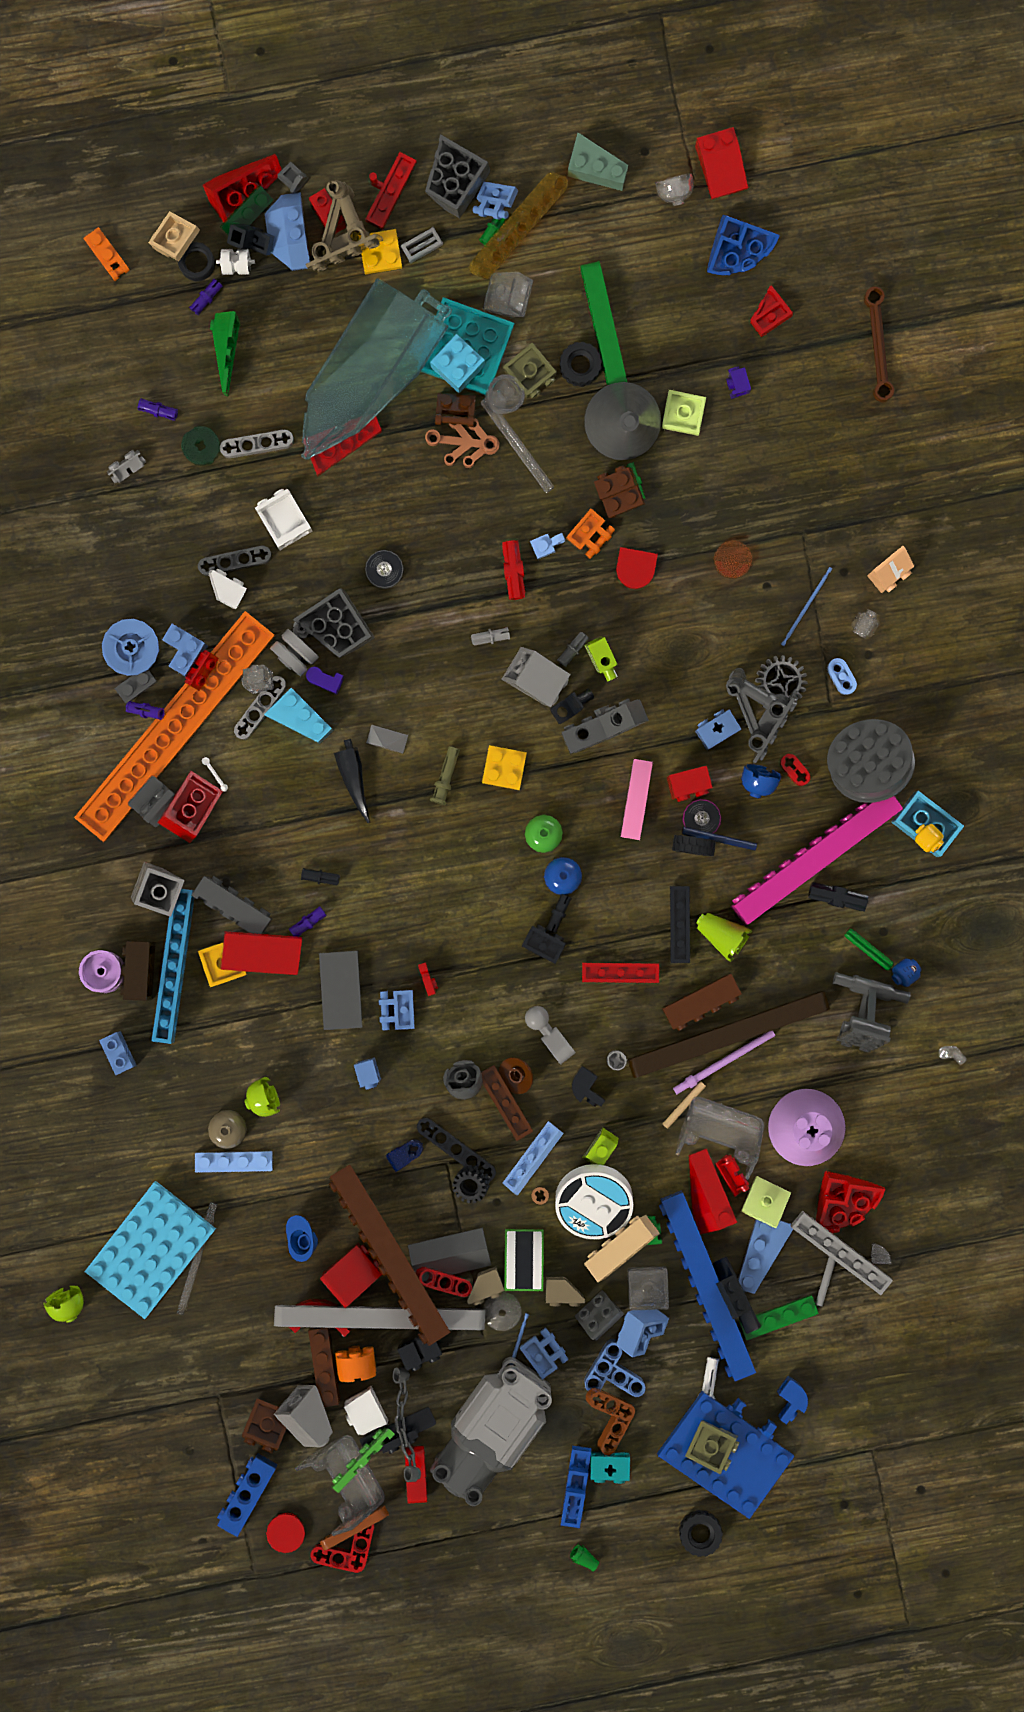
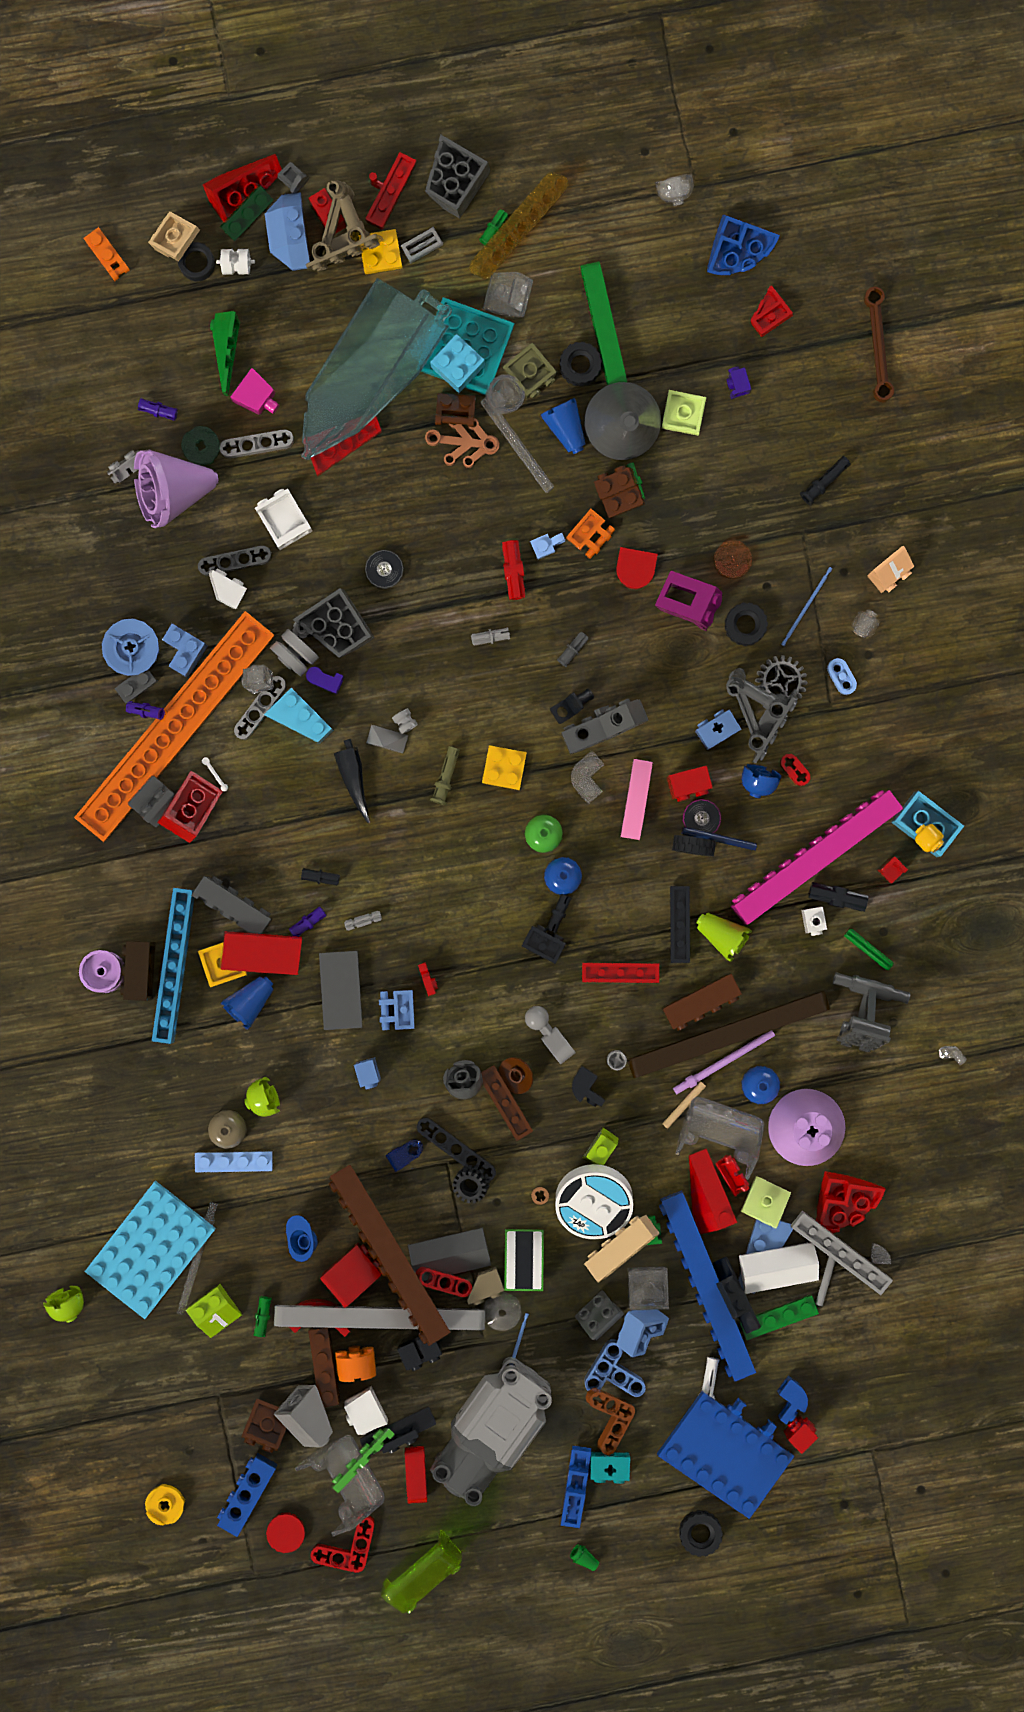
medium blue brick [99,1031,137,1075] -> none
light grey slope [131,862,184,917] -> none
red hinge [185,649,219,691] -> none
dark purple pin [189,279,223,315] -> none
black brick [227,224,275,255] -> none
dark orange beam [319,1505,389,1551] -> none
dark grey piece [393,1367,421,1482] -> none
medium blue plate [473,182,518,220] -> none
light grey slope [501,647,571,707] -> none
light blue plate [503,1121,564,1195] -> none
medium blue plate [520,1328,568,1379] -> none
dark tan slope [546,1277,585,1306] -> none
sand green wedge [567,133,628,191] -> none
lime torso [584,636,618,681] -> none
olive plate [685,1420,740,1475] -> none
red slope [695,127,748,200] -> none
dark grey wheel [827,719,915,803] -> none
blue head [892,958,921,987] -> none
none -> lavender cone [134,450,218,528]
none -> yellow plate [145,1484,185,1525]
none -> lime slope [186,1284,242,1338]
none -> blue cone [220,977,273,1030]
none -> dark pink torso [230,368,279,415]
none -> green pin [253,1296,272,1337]
none -> light grey axle [344,911,382,931]
none -> clear neon green windscreen [381,1530,462,1614]
none -> light grey wheel [392,708,418,734]
none -> blue cone [540,398,586,454]
none -> clear plate [571,751,605,804]
none -> magenta brick [655,571,723,631]
none -> black tyre [724,603,768,646]
none -> white slope [739,1242,819,1294]
none -> blue cylinder [741,1066,780,1104]
none -> red brick [784,1415,818,1454]
none -> black pin [800,456,851,506]
none -> white brick [801,907,827,936]
none -> red panel [878,856,908,884]

